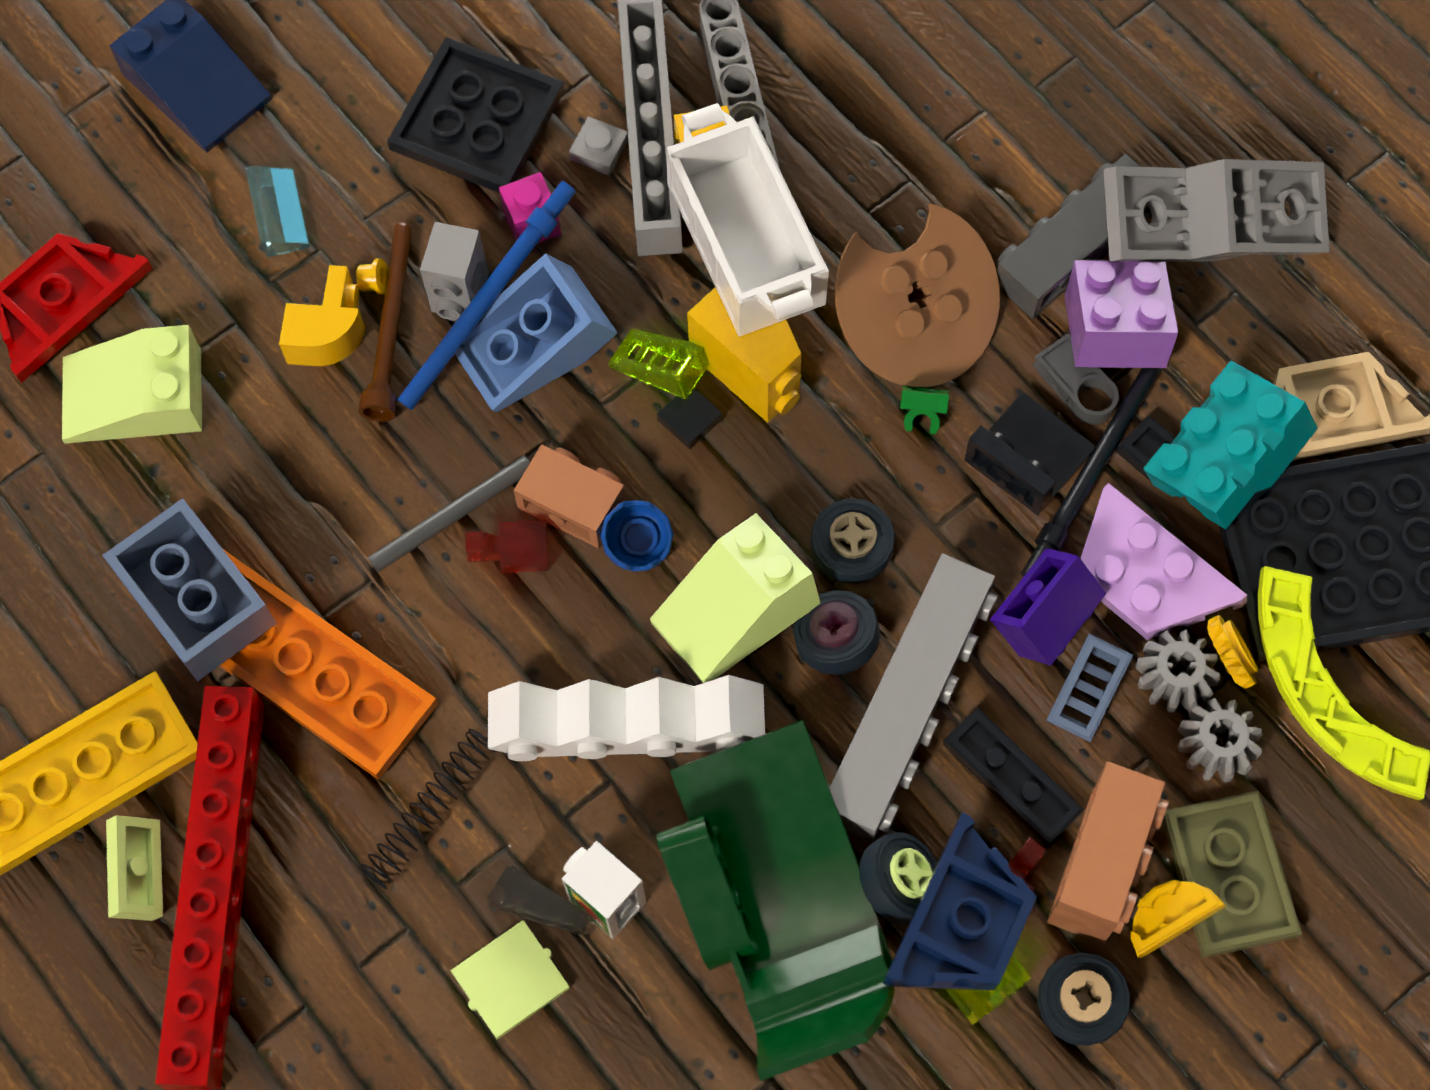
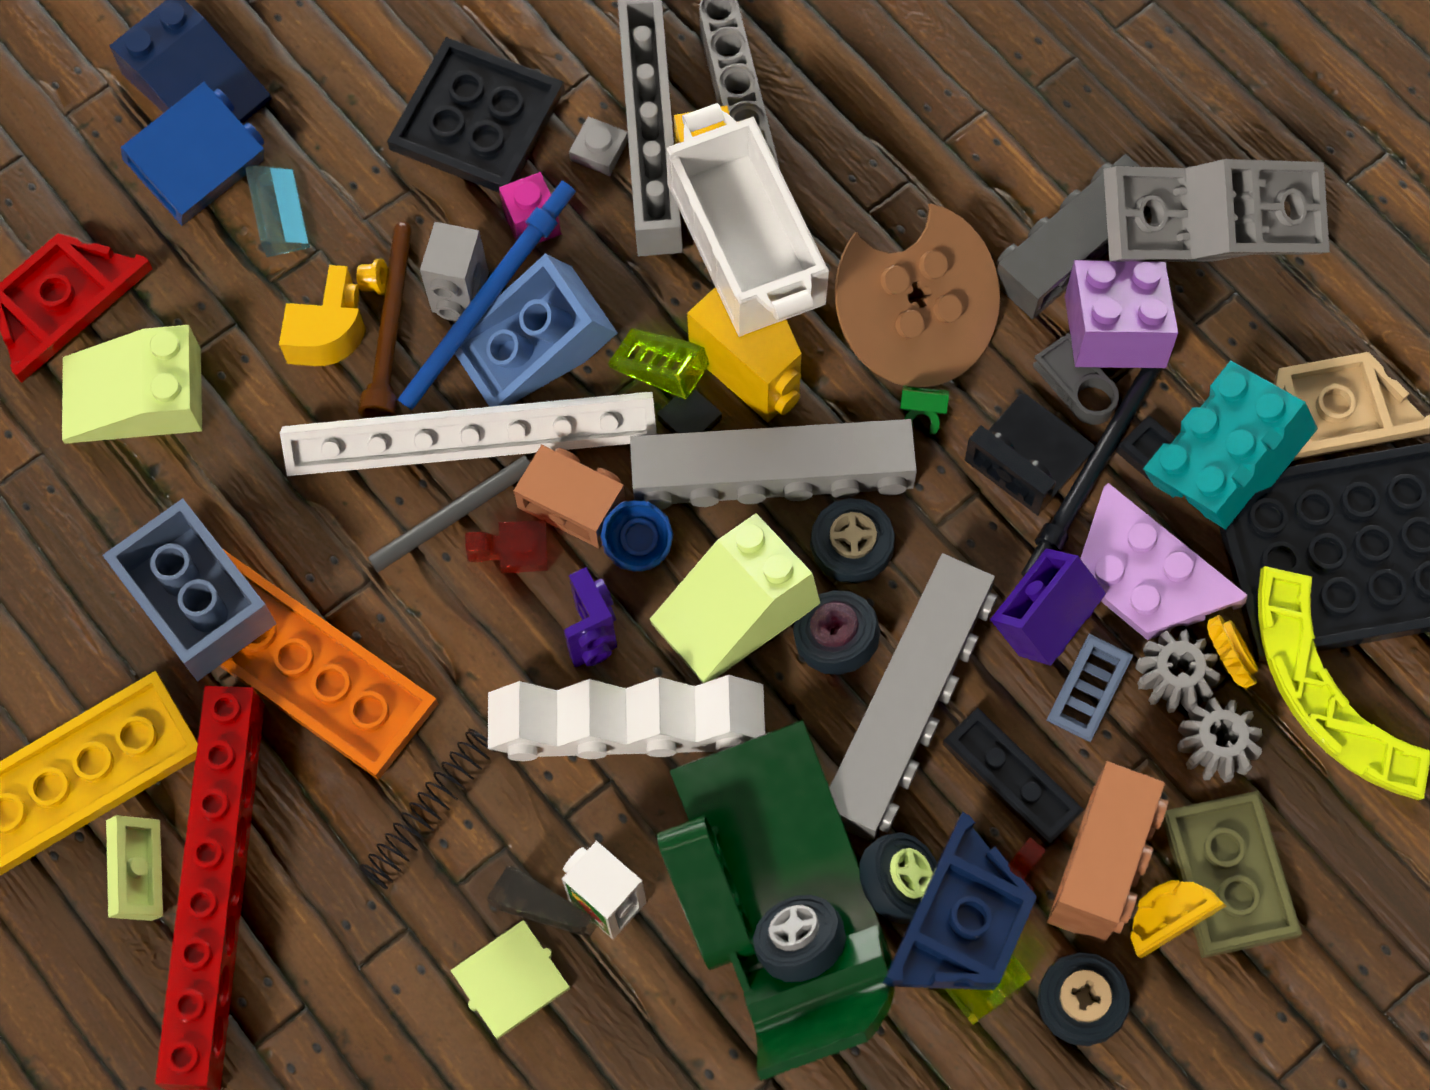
none -> blue brick [121,81,264,226]
none -> white plate [280,392,657,476]
none -> dark purple bracket [564,567,617,667]
none -> light grey brick [630,419,916,510]
none -> black wheel [753,895,846,982]

